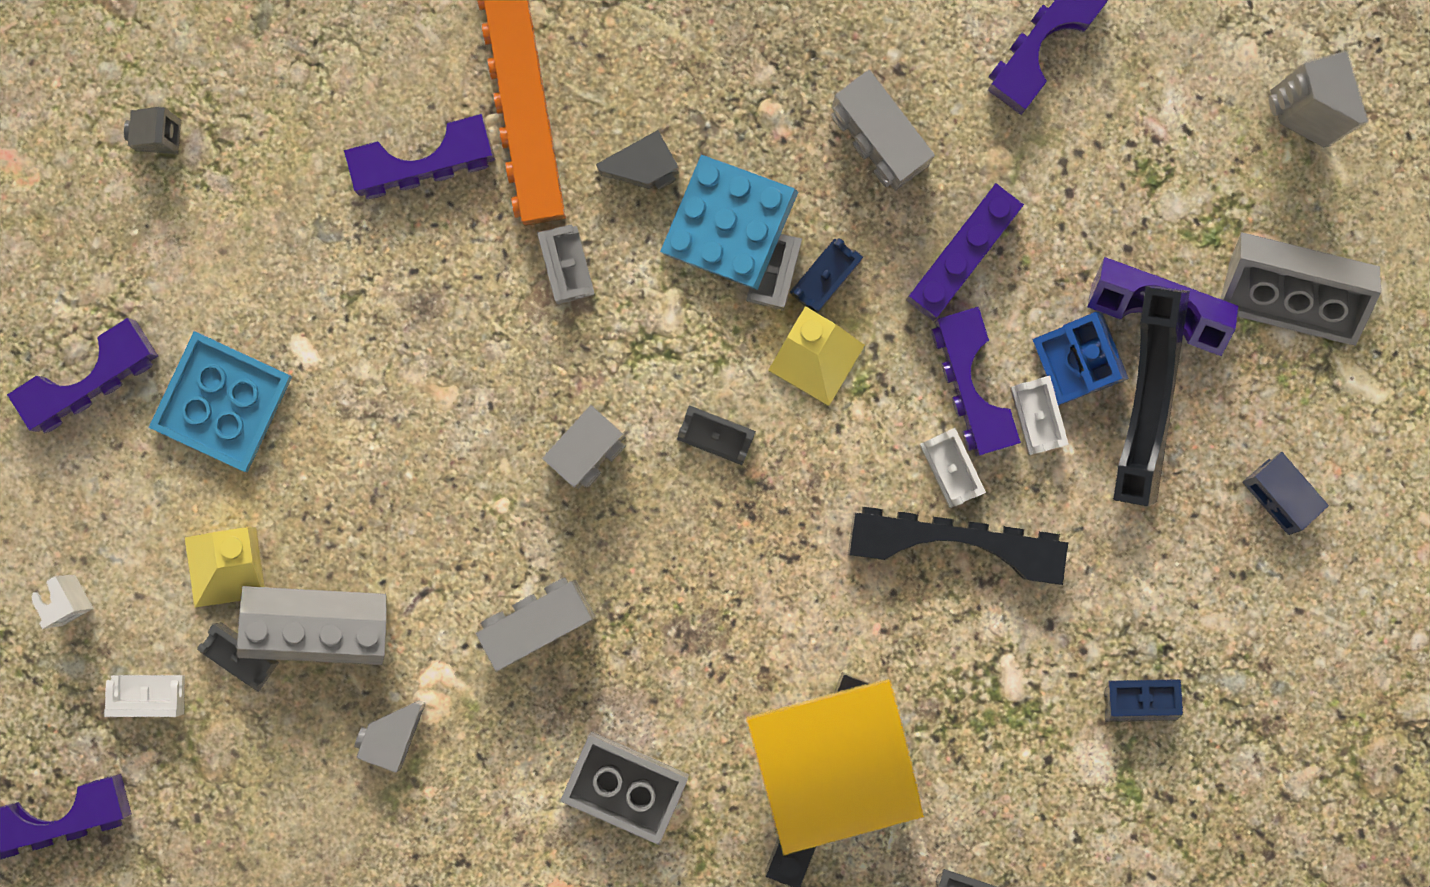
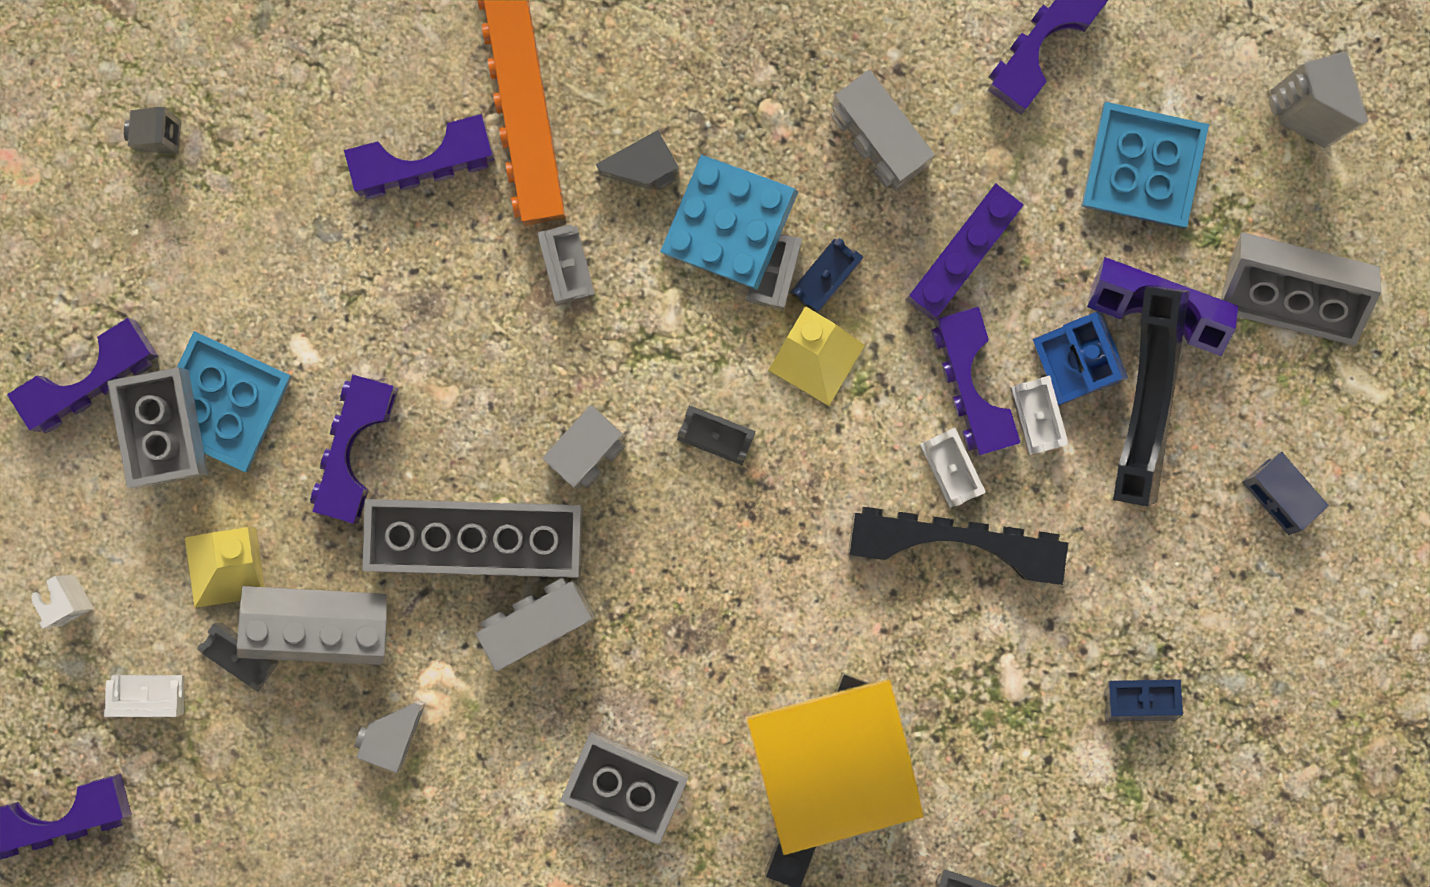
none -> light grey brick [108,367,208,489]
none -> dark purple arch [310,374,398,524]
none -> light grey brick [362,499,583,577]
none -> dark azure plate [1081,102,1209,229]

